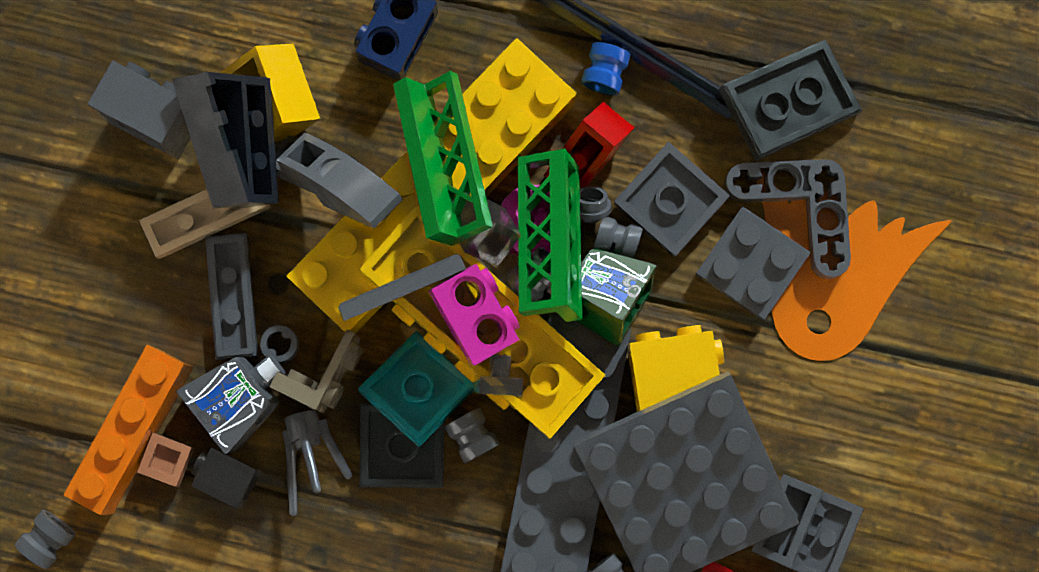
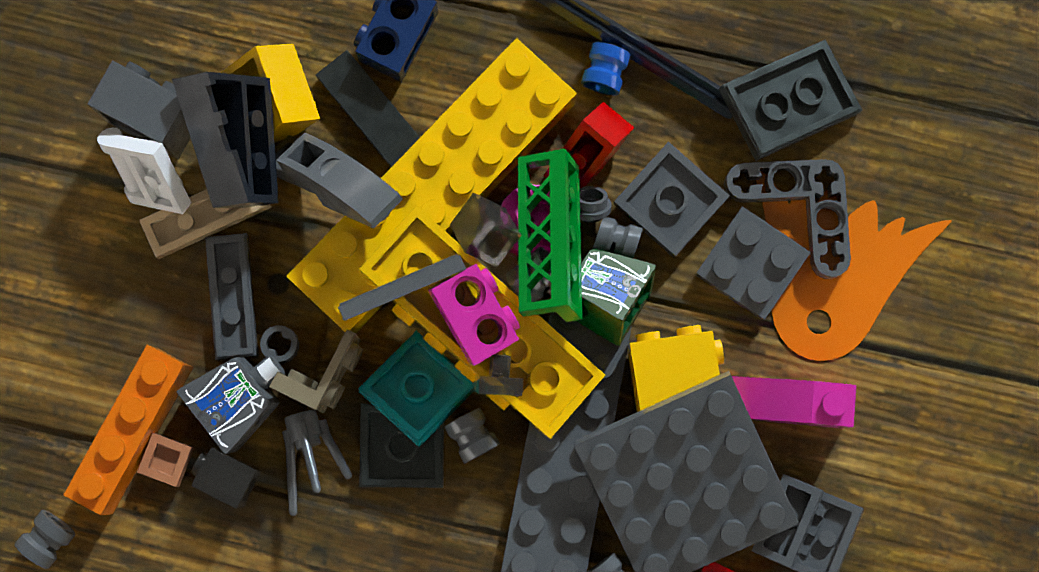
green fence [393,71,493,246] -> none
none -> white plate [97,128,191,214]
none -> pearl dark grey tile [316,50,420,167]
none -> dark pink slope [732,376,856,429]

